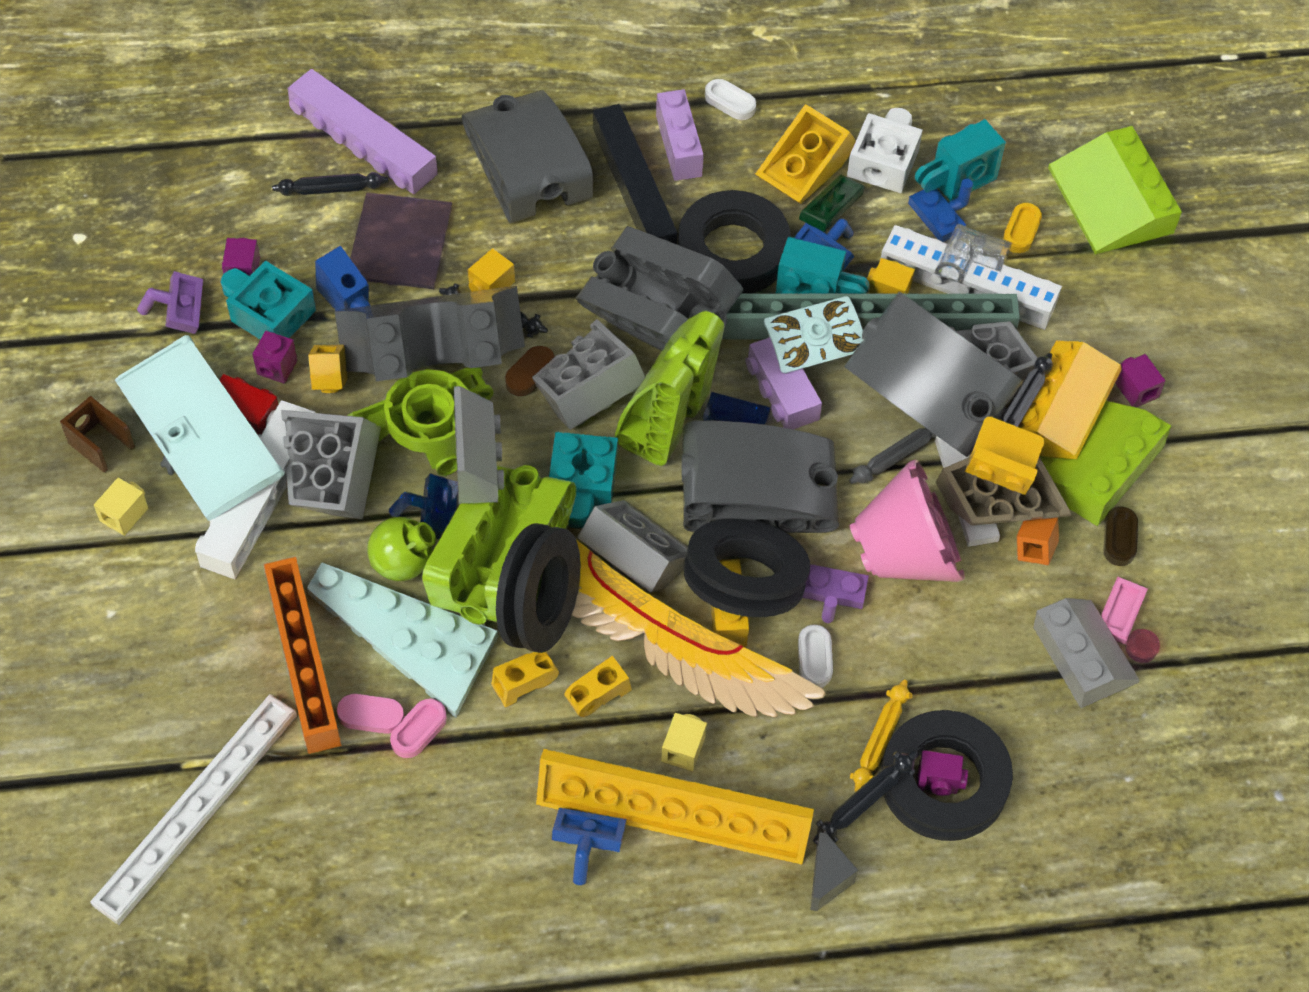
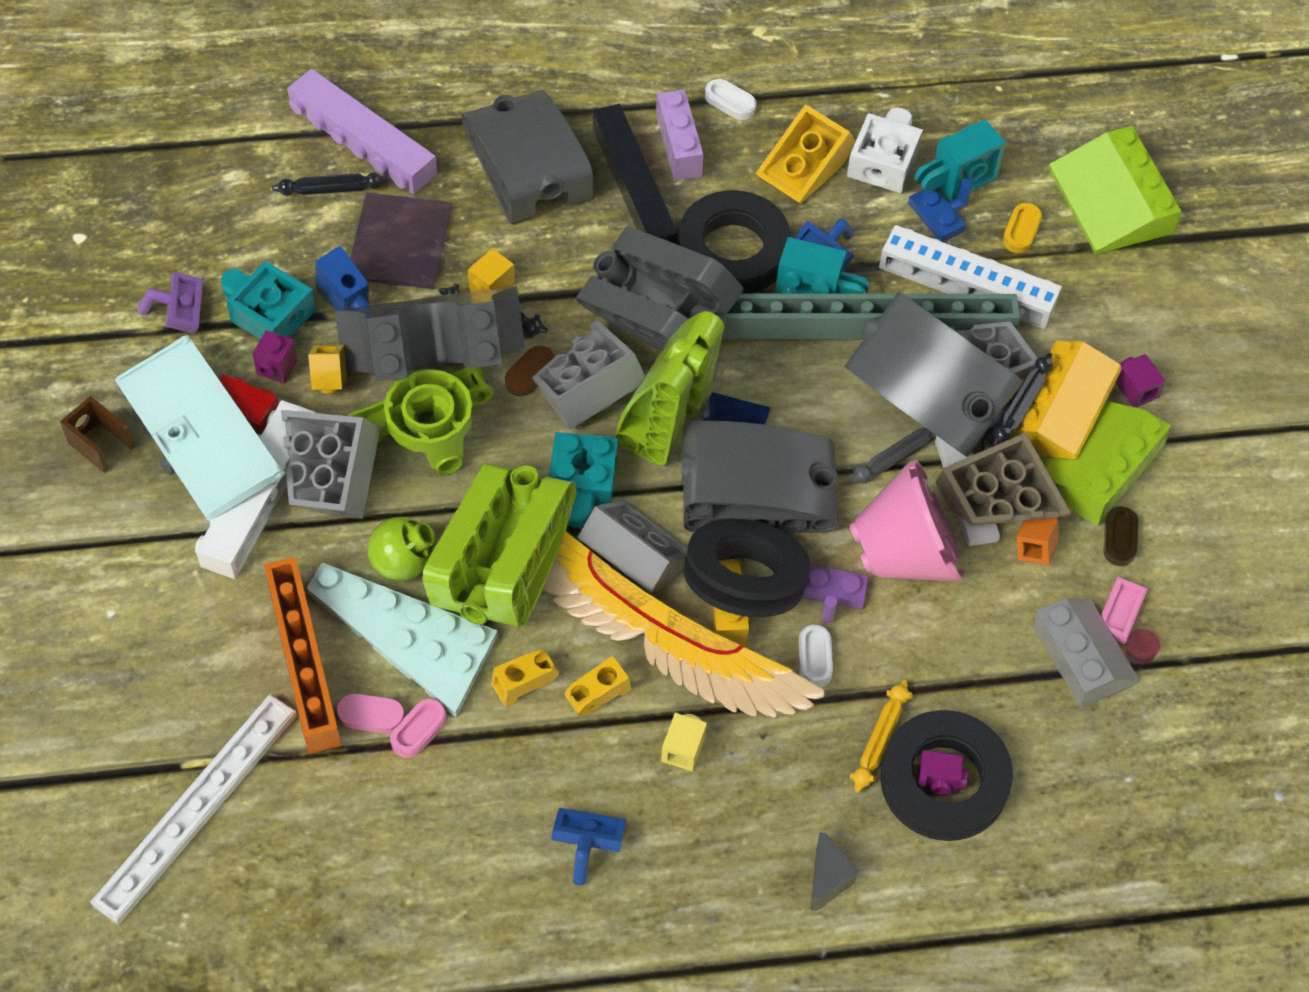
light yellow brick [94,478,149,536] -> none
magenta brick [222,238,260,276] -> none
clear blue plate [389,473,458,540] -> none
light grey slope [454,386,504,504] -> none
black tyre [496,523,581,653] -> none
yellow plate [536,749,814,865] -> none
lavender brick [746,337,822,429] -> none
light aqua shield [764,296,863,373] -> none
dark green tile [799,174,865,232] -> none
black wheel [813,750,918,844] -> none
yellow brick [867,258,915,294] -> none
clear brick [934,224,1012,284] -> none
yellow bracket [965,417,1044,495] -> none

